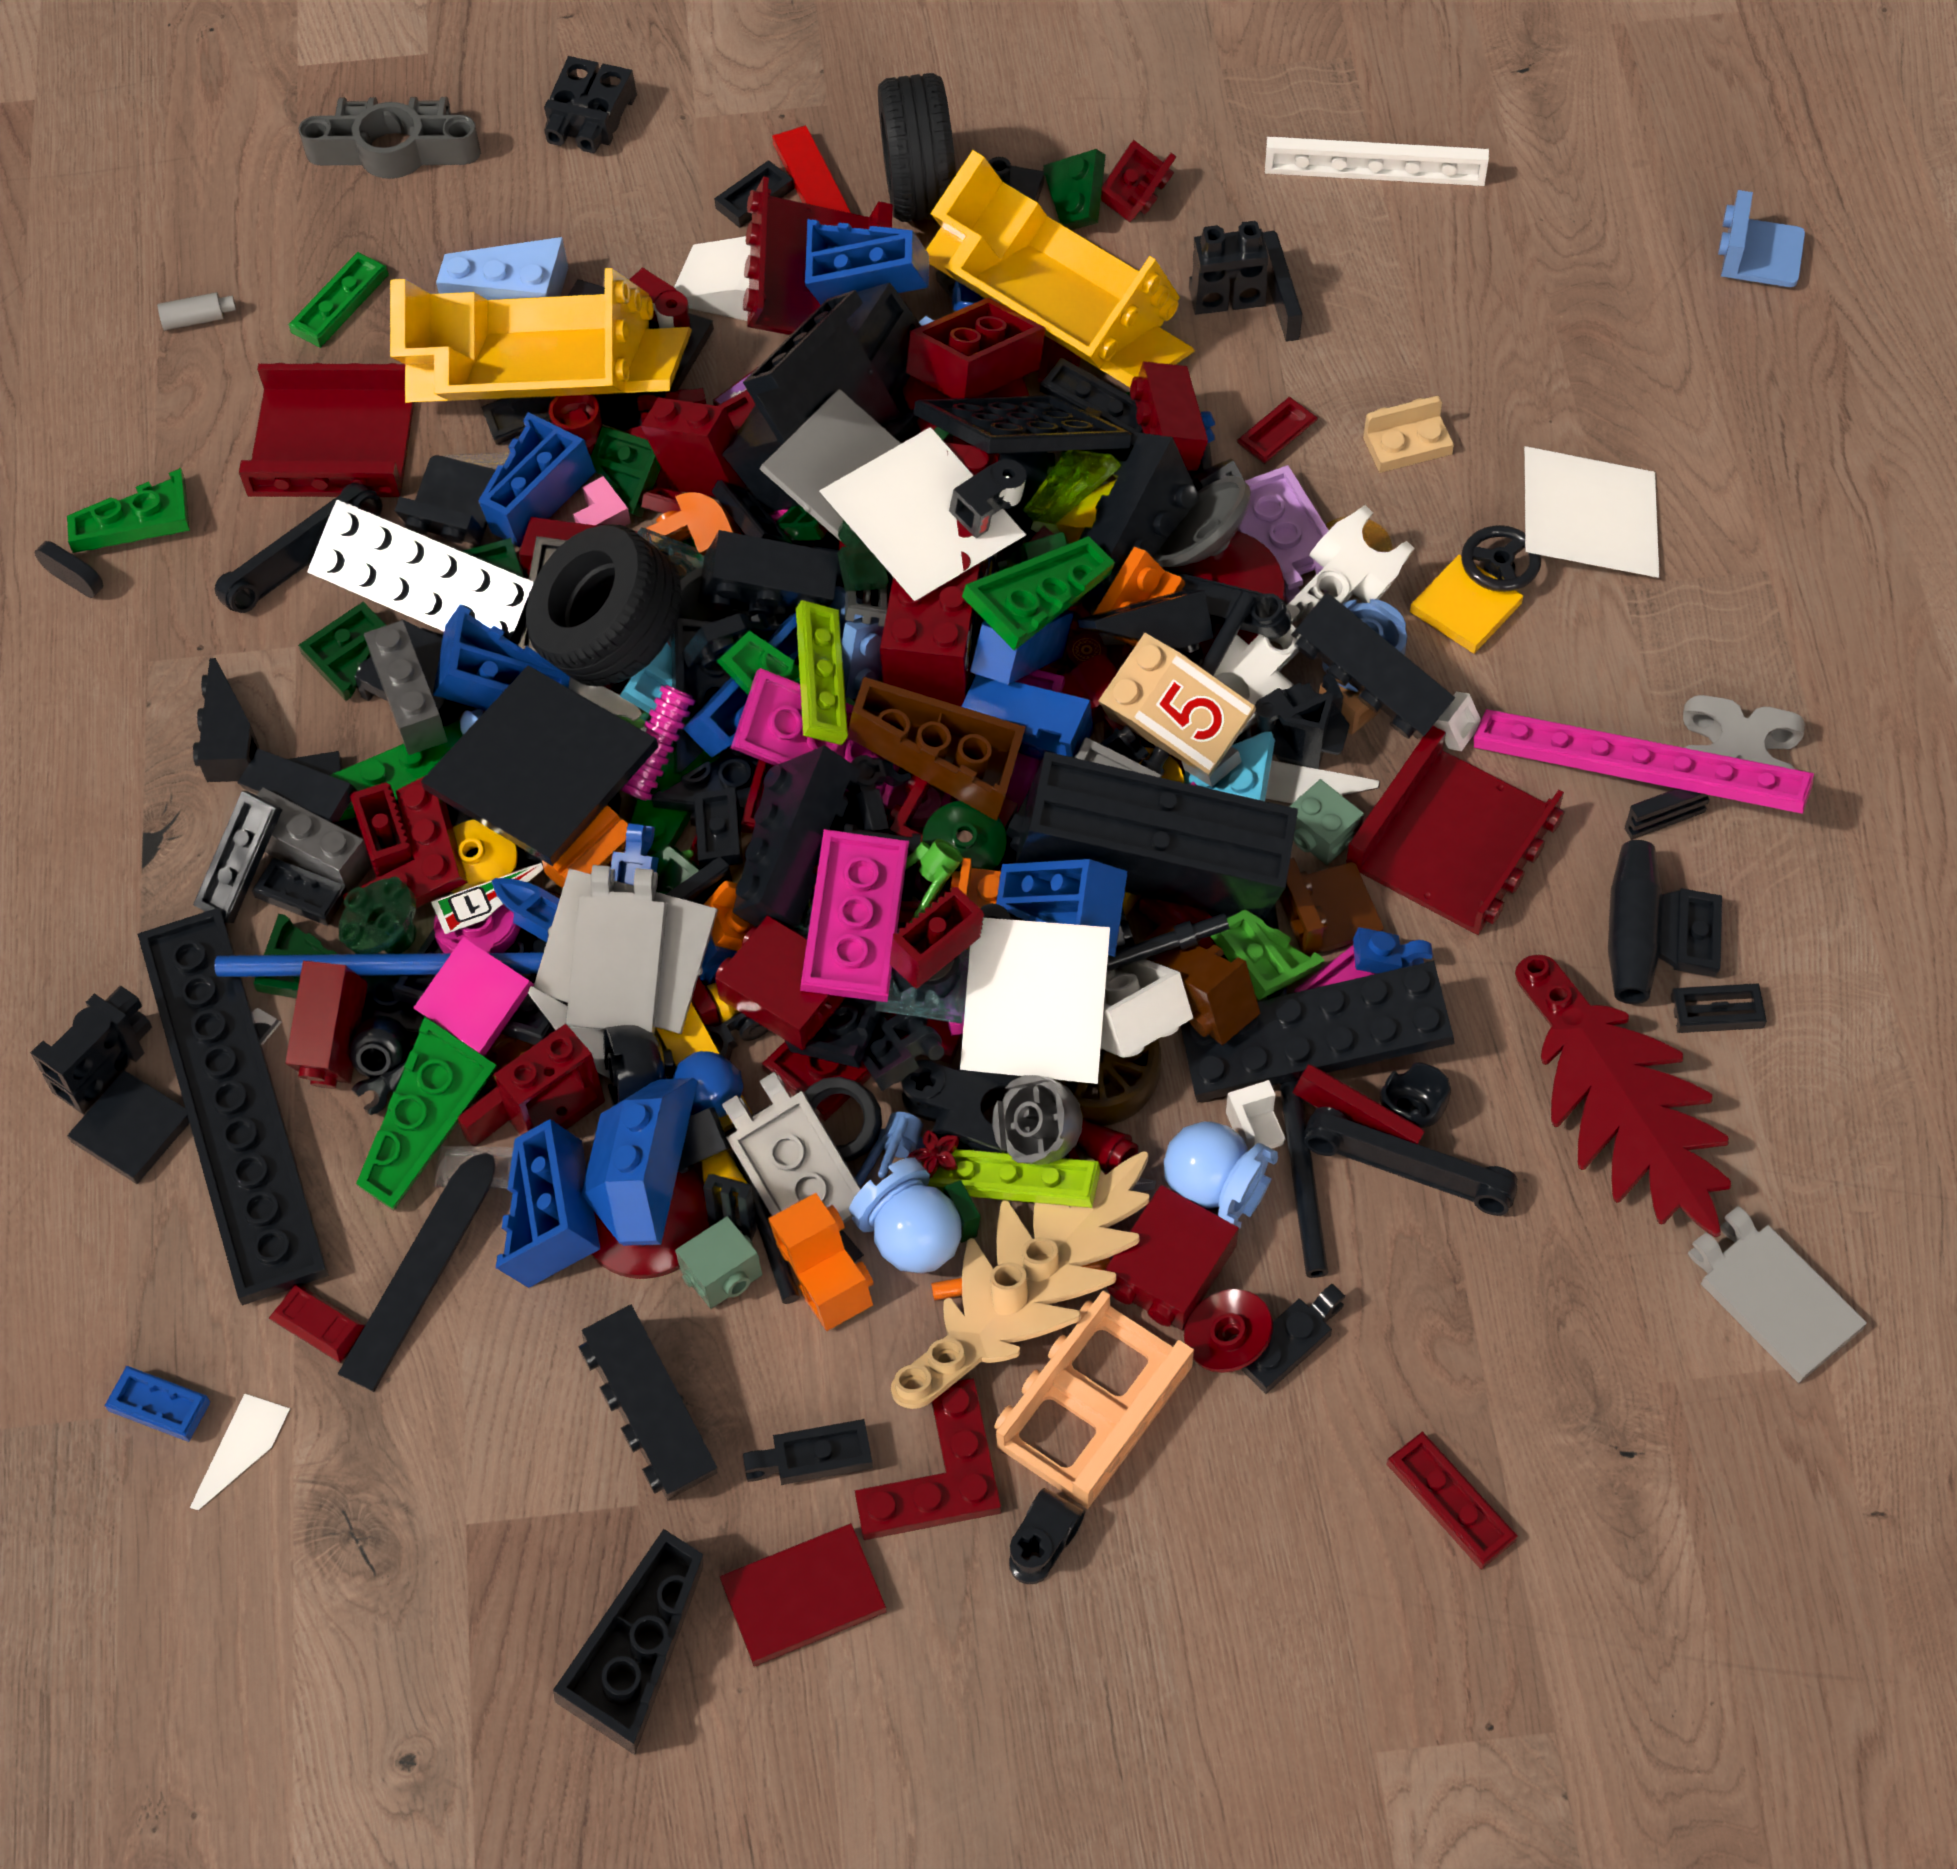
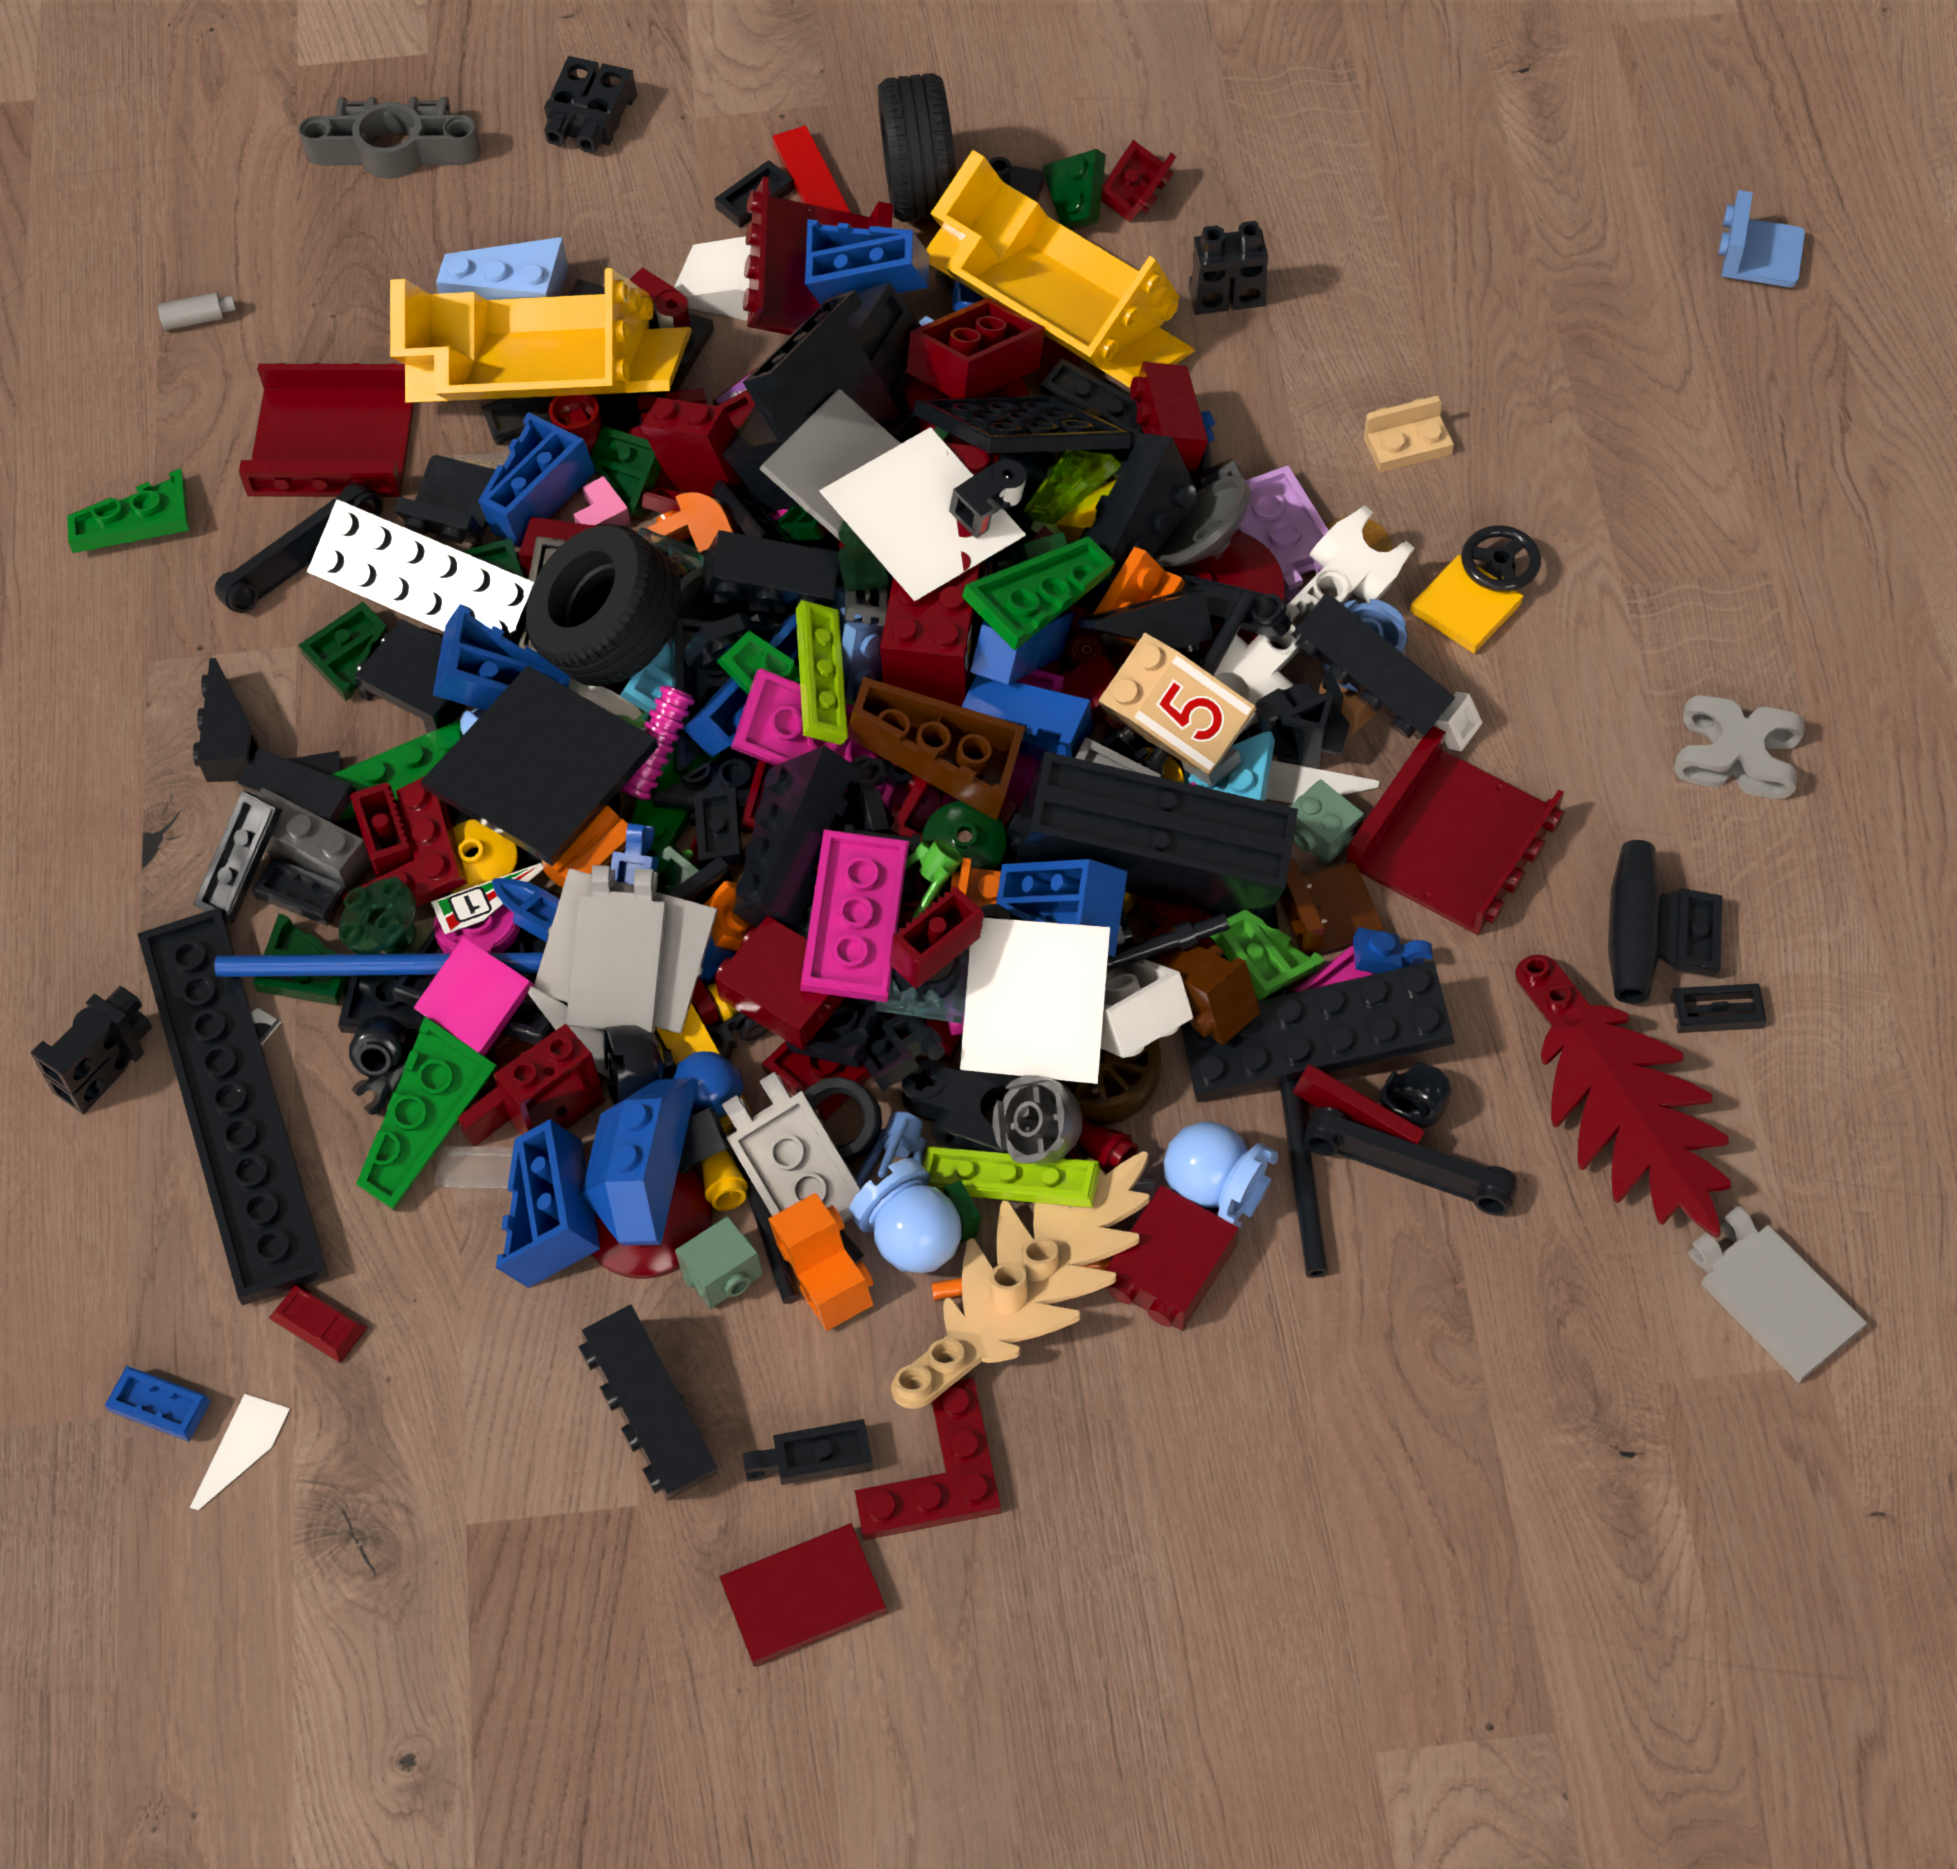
black tile [34,541,103,598] -> none
black tile [67,1070,189,1184] -> none
dark red brick [285,960,368,1089] -> none
green tile [288,252,389,348] -> none
black piece [338,1153,496,1392] -> none
flat silver brick [364,620,448,755] -> none
black wedge [553,1529,703,1755] -> none
black tile [703,1174,757,1241] -> none
dark red plant [908,1130,959,1179] -> none
light nougat window [994,1291,1194,1509] -> none
black piece [1009,1487,1086,1584] -> none
dark red dish [1184,1289,1273,1373] -> none
white panel [1226,1080,1285,1150] -> none
dark red tile [1237,396,1318,464] -> none
black plate [1241,1283,1345,1394] -> none
black tile [1262,230,1302,342] -> none
white plate [1265,137,1489,186] -> none
dark red tile [1386,1431,1518,1570] -> none
dark pink tile [1474,709,1814,814] -> none
white sticker [1524,446,1659,578] -> none
black tile [1624,788,1710,840] -> none

